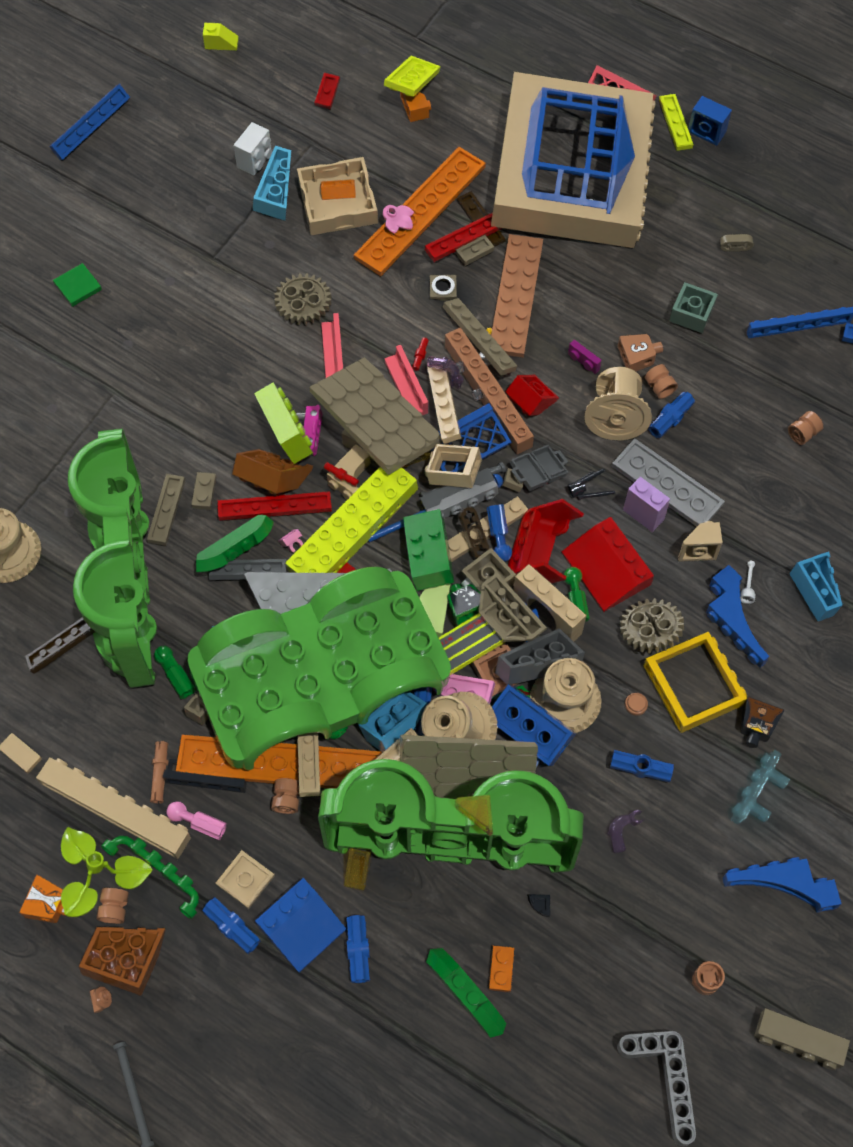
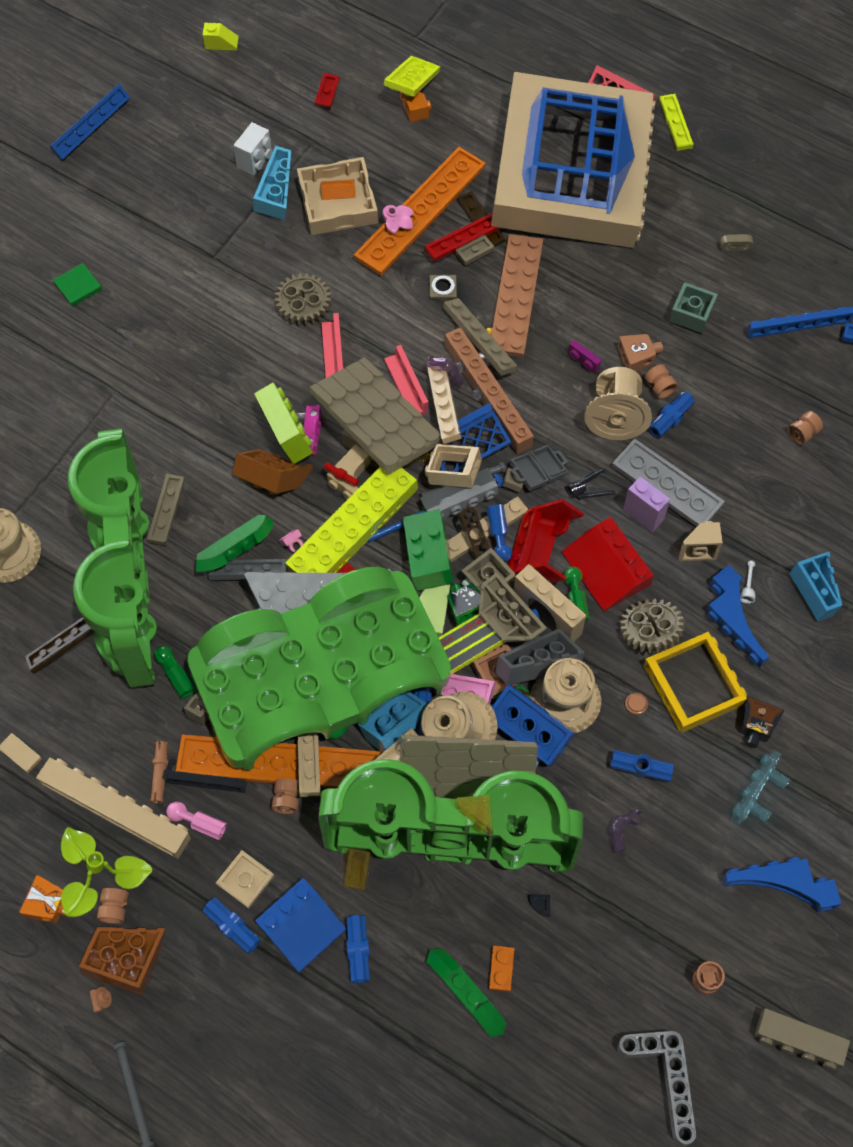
green bar [101,836,199,920] -> none
dark tan plate [191,472,216,510] -> none
red plate [218,491,332,521] -> none
red bar [412,338,429,371] -> none
red slope [506,375,559,416] -> none
blue brick [688,96,732,146] -> none

